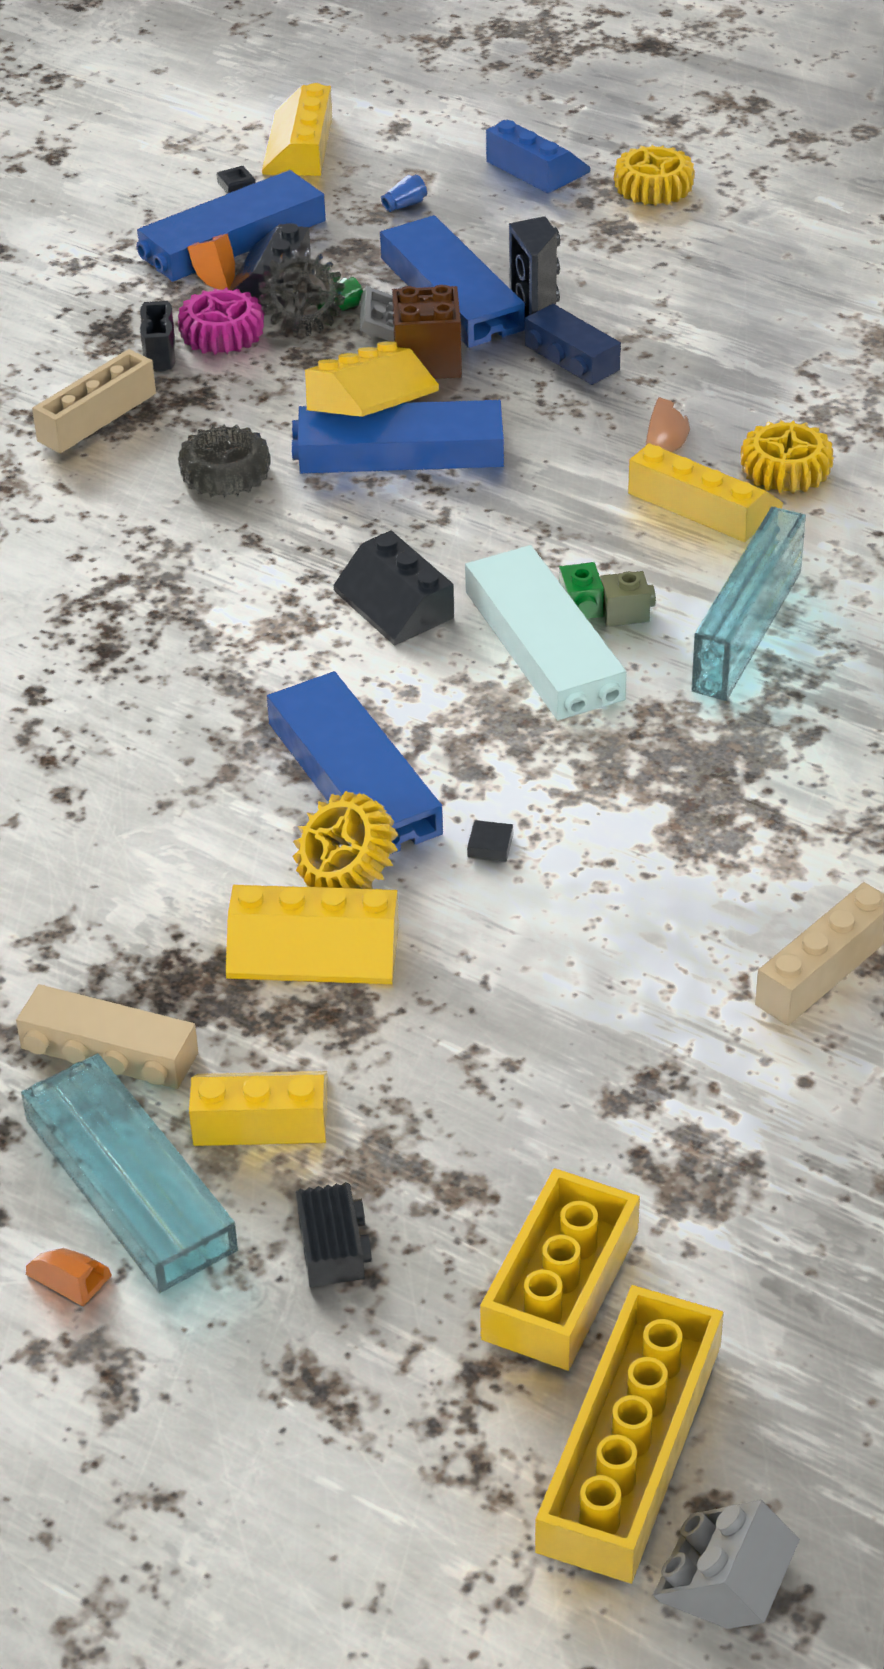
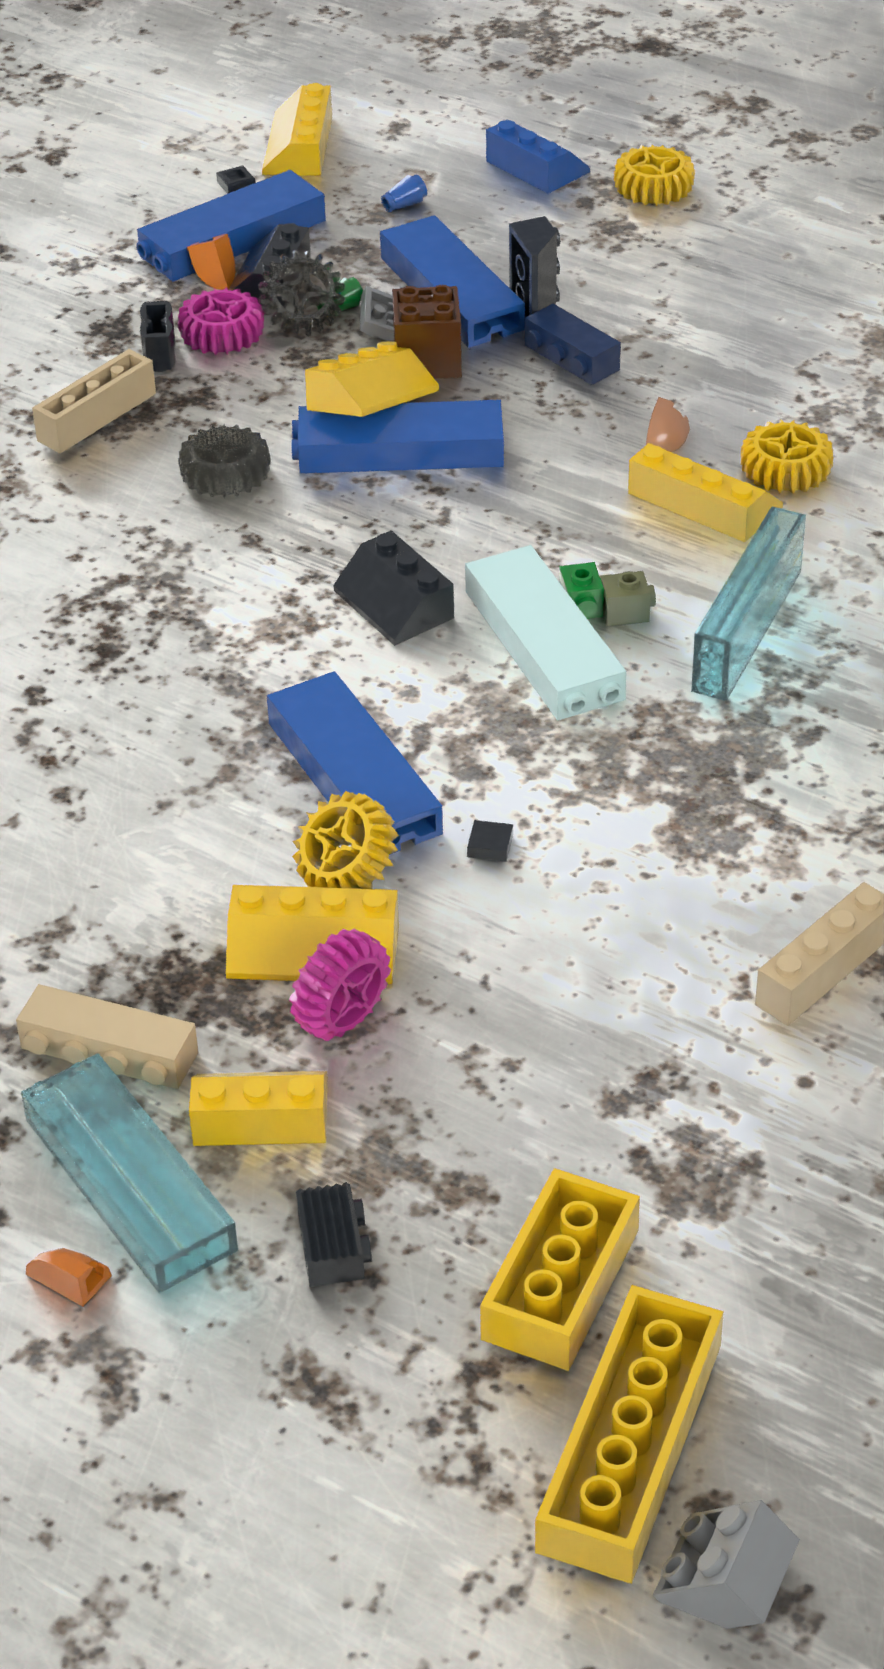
none -> dark pink gear [289,928,391,1041]

